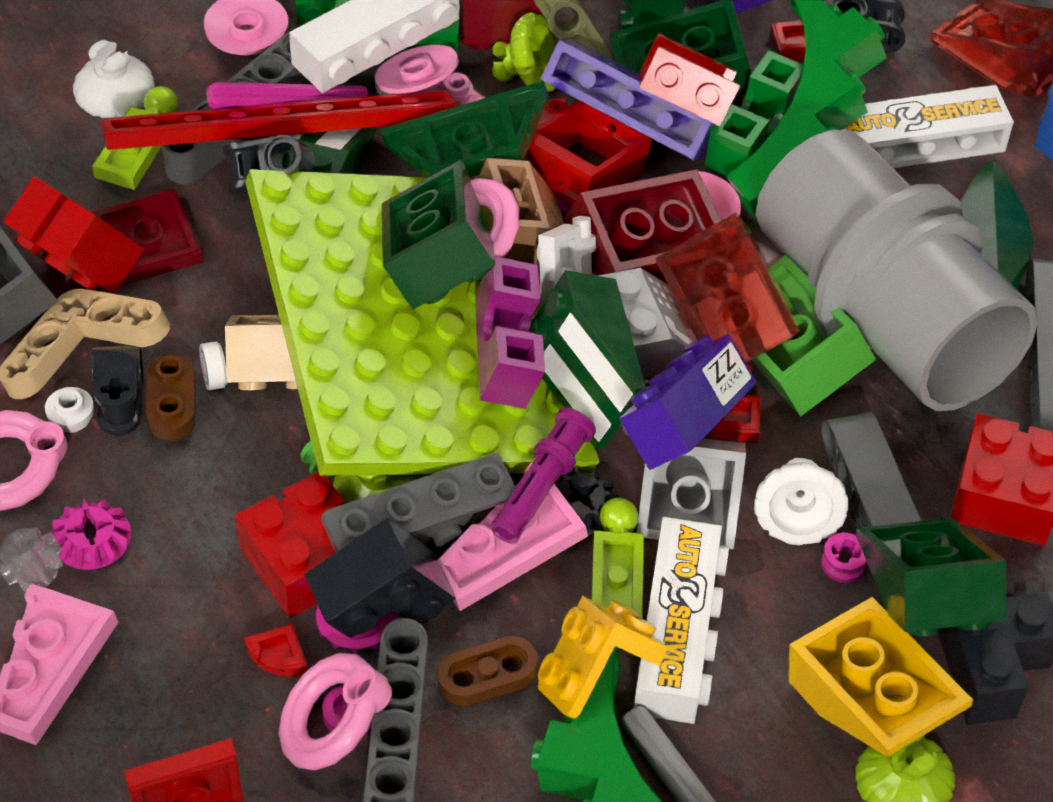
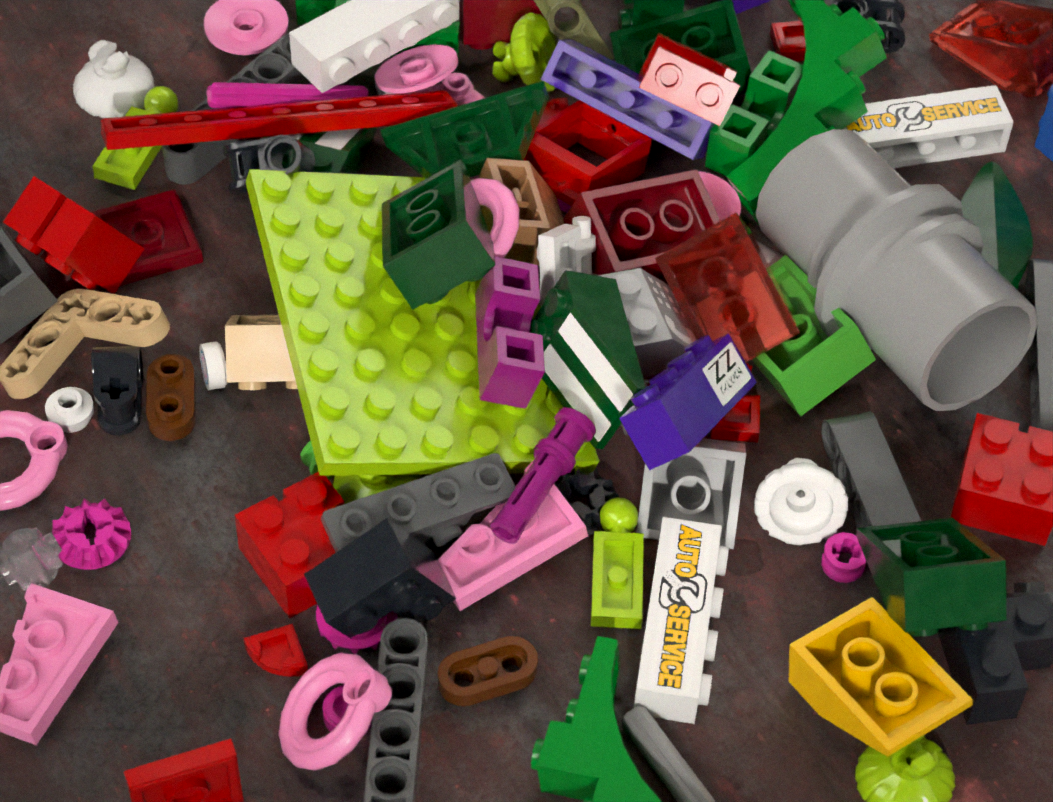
yellow bracket [538,596,669,719] -> none

